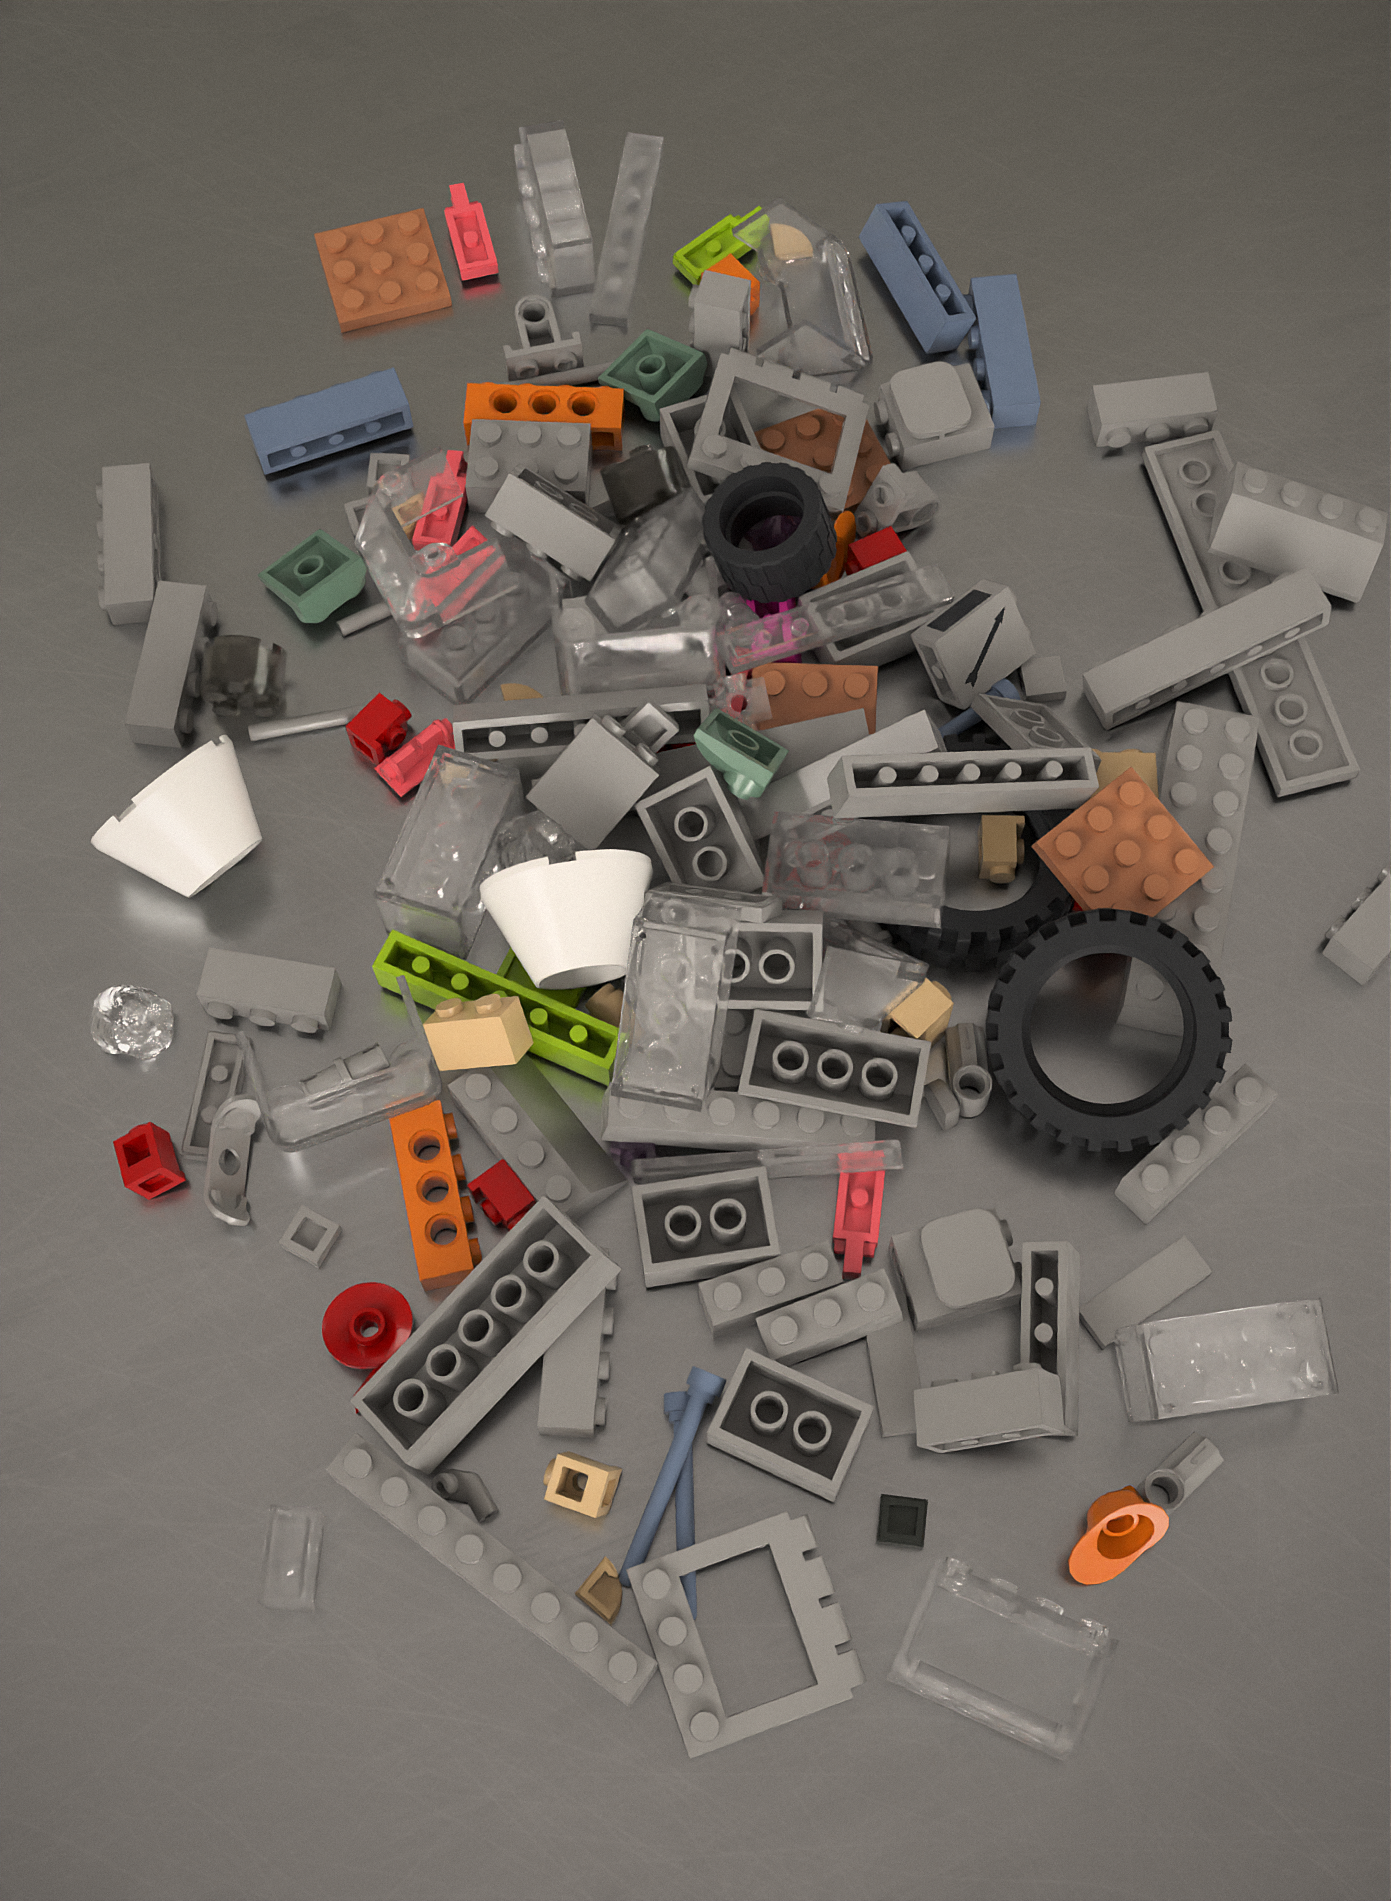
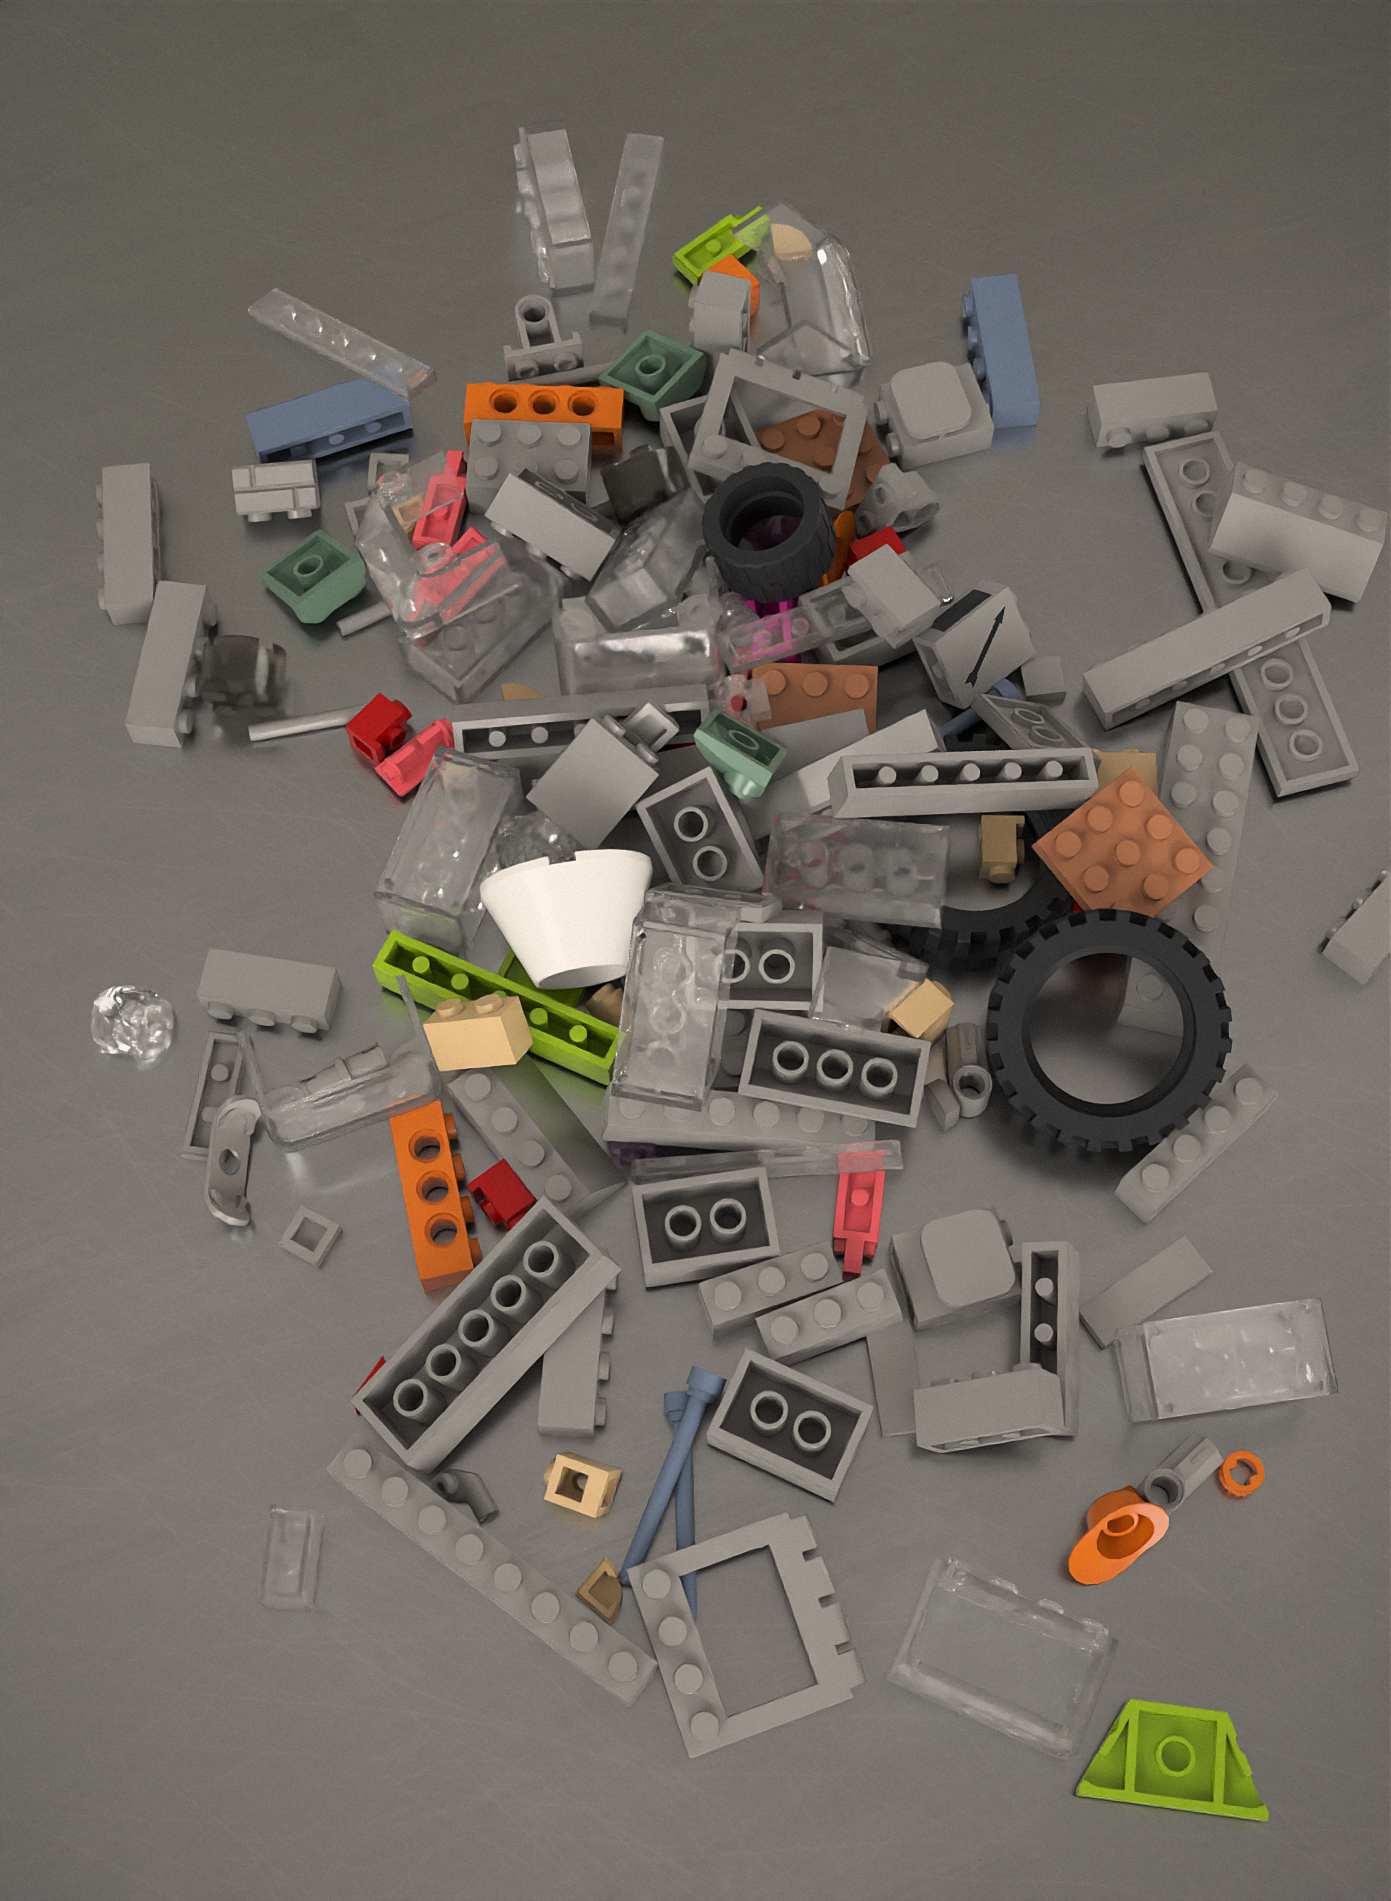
white cone [91,735,262,898] -> none
red brick [113,1122,186,1200] -> none
nougat plate [314,208,452,333] -> none
red dish [322,1282,413,1369] -> none
coral hinge [444,182,499,281] -> none
sand blue brick [859,201,976,354] -> none
pearl dark grey tile [876,1494,928,1549] -> none
none -> light grey brick [231,459,321,522]
none -> clear tile [248,288,437,402]
none -> light grey brick [841,544,941,649]
none -> lime wing [1076,1699,1269,1821]
none -> orange bush [1218,1451,1264,1497]

